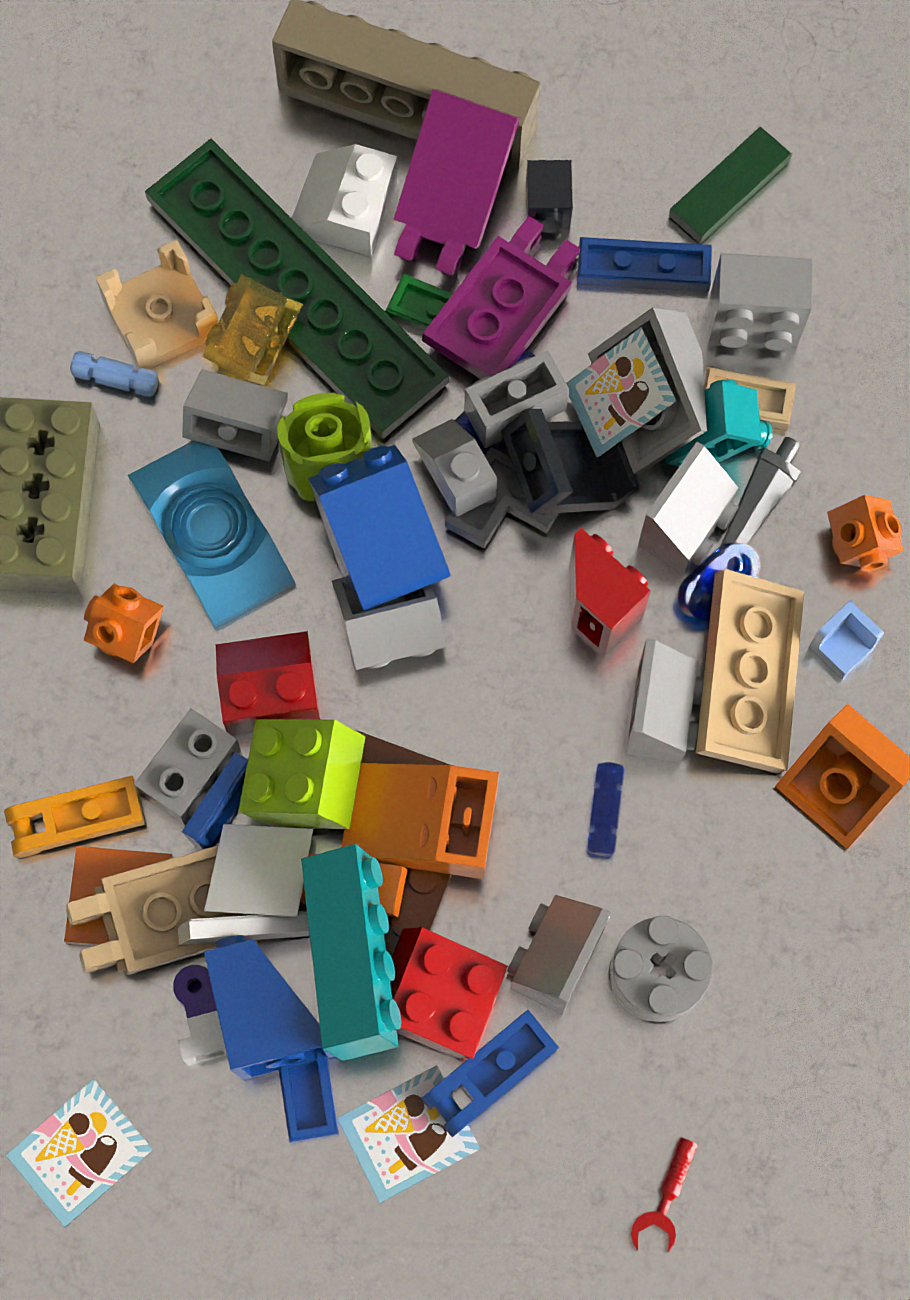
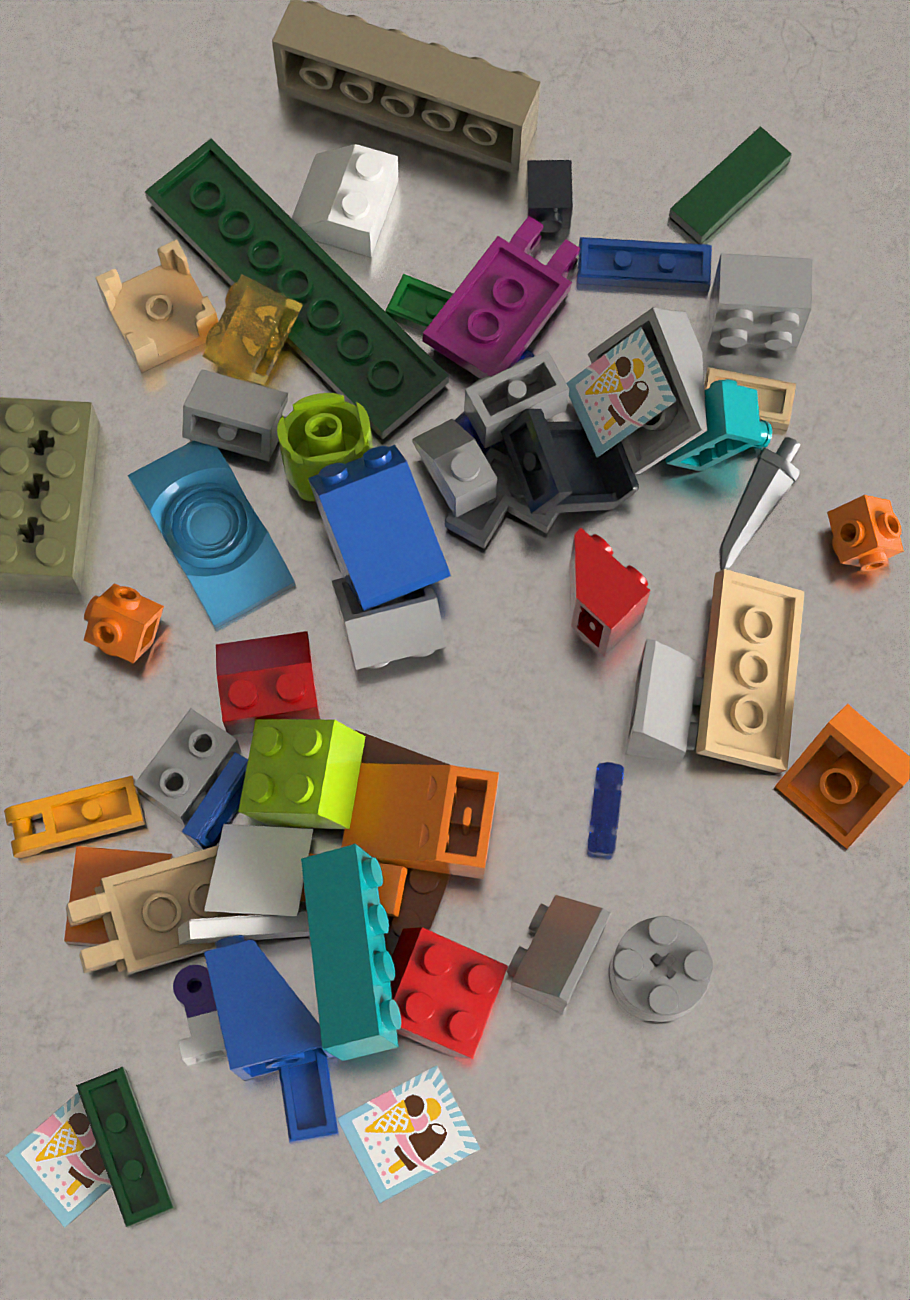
light blue axle [70,351,159,397] -> none
magenta tile [393,89,521,275] -> none
blue plate [421,1009,559,1137] -> none
red piece [629,1137,698,1253] -> none
slope [638,442,739,575] -> none
clear blue plate [677,542,760,620] -> none
light blue panel [809,600,884,679] -> none
none -> dark green tile [76,1067,175,1228]

